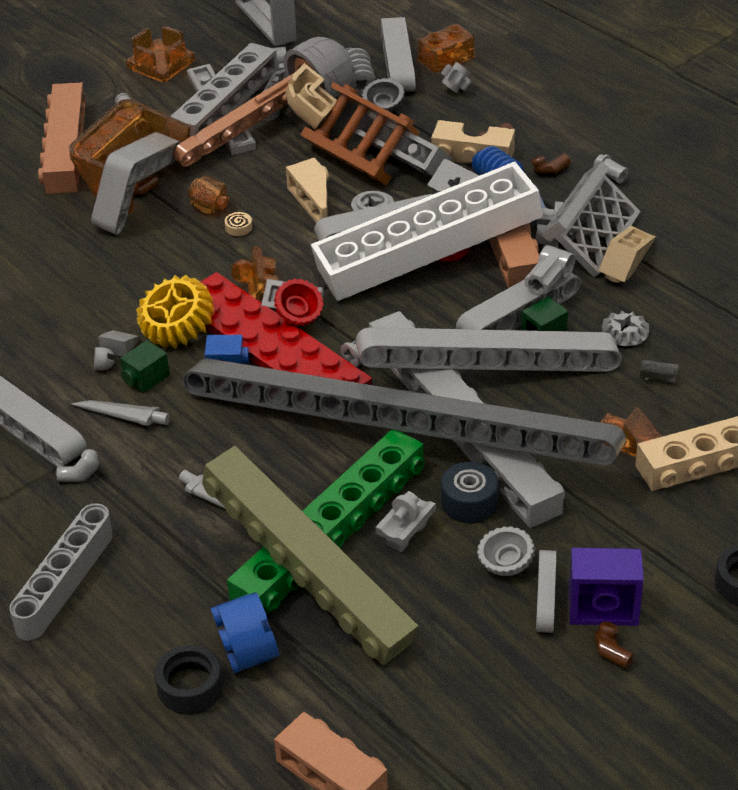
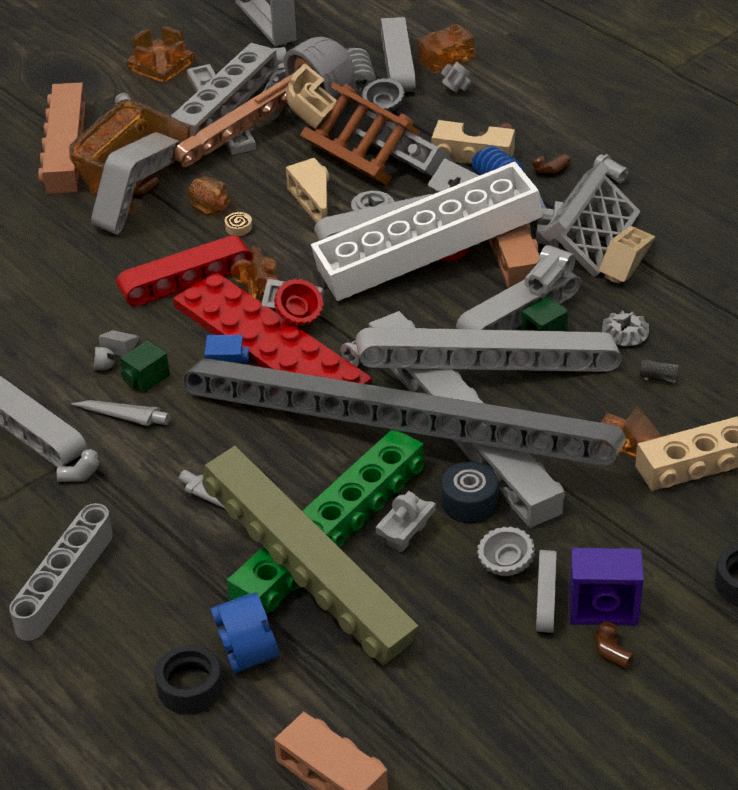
yellow gear [136,275,215,349] -> none
none -> red beam [116,235,254,306]

